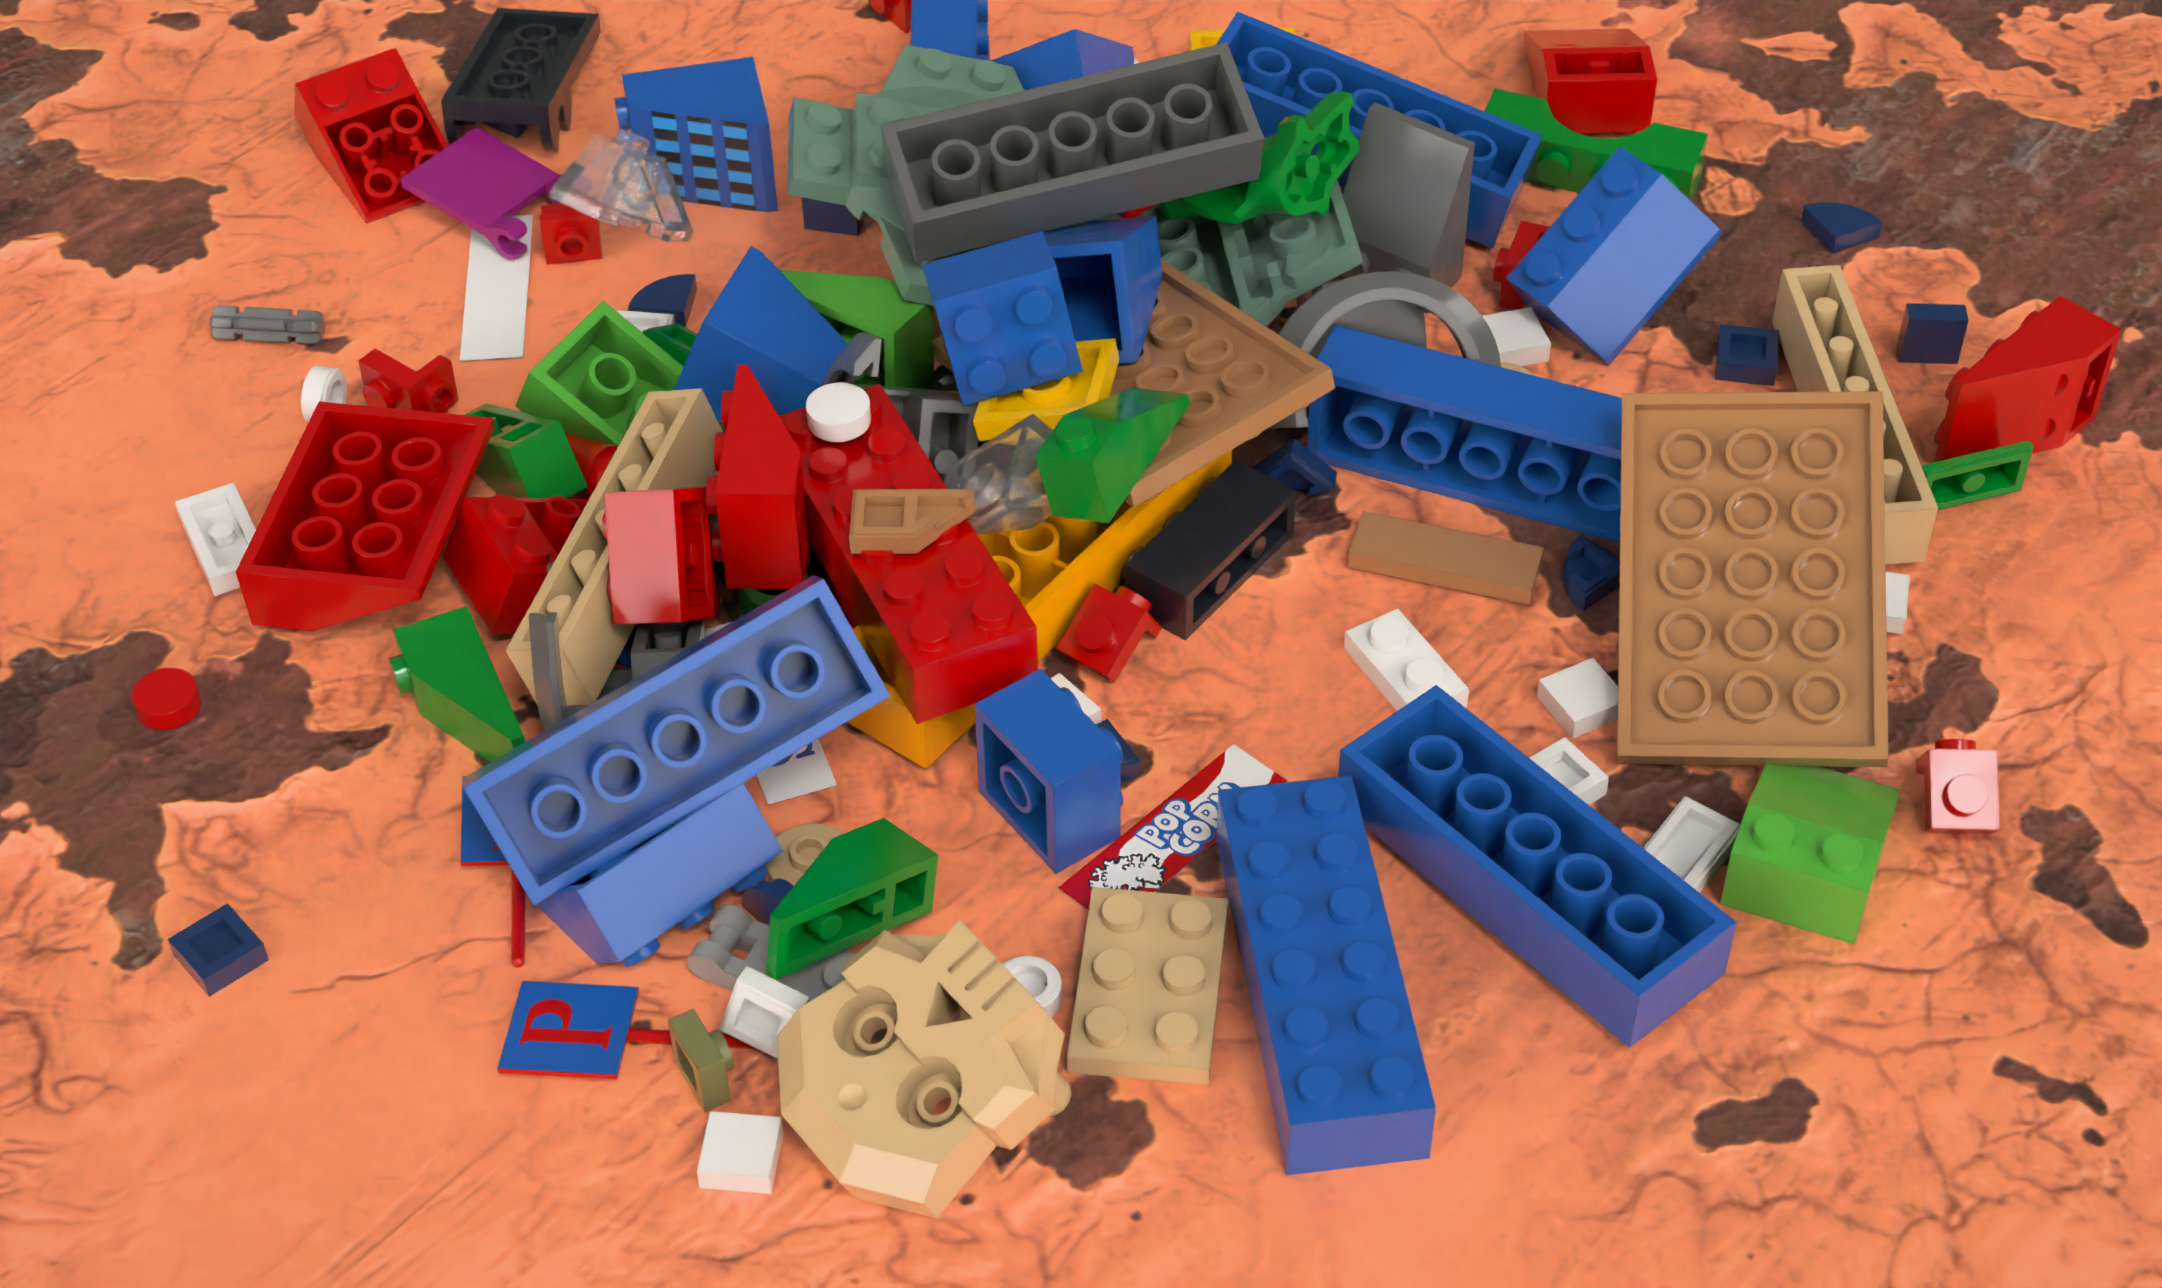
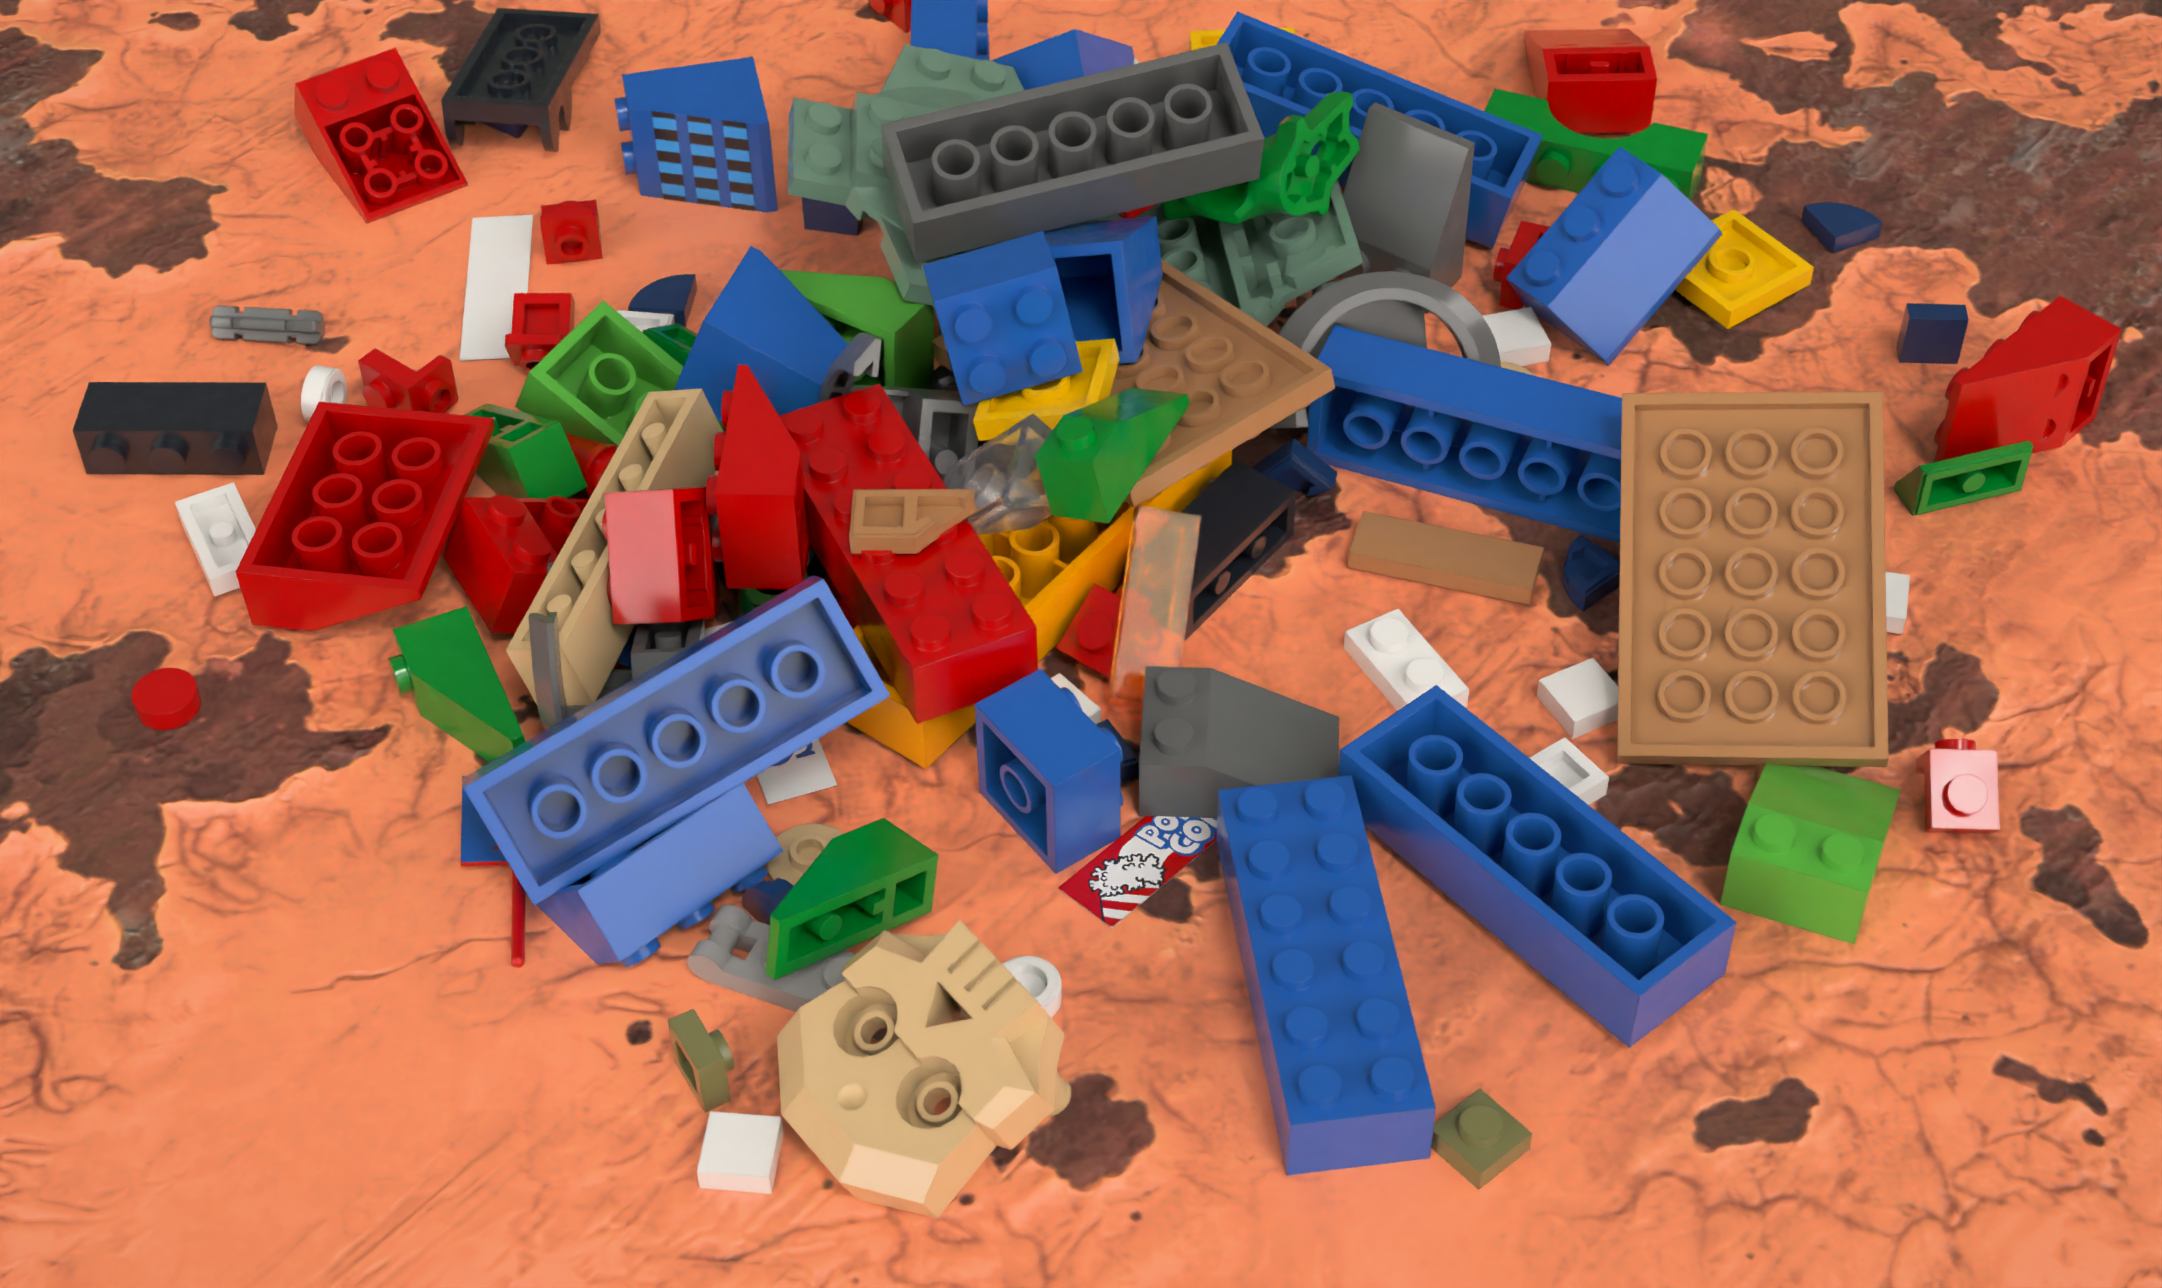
dark blue tile [168,903,269,997] -> none
magenta flag [401,126,586,260] -> none
blue piece [497,981,756,1080] -> none
clear slope [549,129,694,242] -> none
white tile [719,966,810,1059] -> none
white tile [806,382,871,442] -> none
tan plate [1067,887,1228,1086] -> none
white tile [1643,796,1741,893] -> none
dark blue tile [1715,324,1778,386] -> none
tan brick [1772,265,1938,565] -> none
none -> black brick [72,382,278,475]
none -> red bracket [505,293,575,371]
none -> clear orange tile [1108,505,1201,703]
none -> dark grey slope [1139,666,1339,818]
none -> olive plate [1431,1088,1532,1190]
none -> yellow plate [1675,209,1814,329]

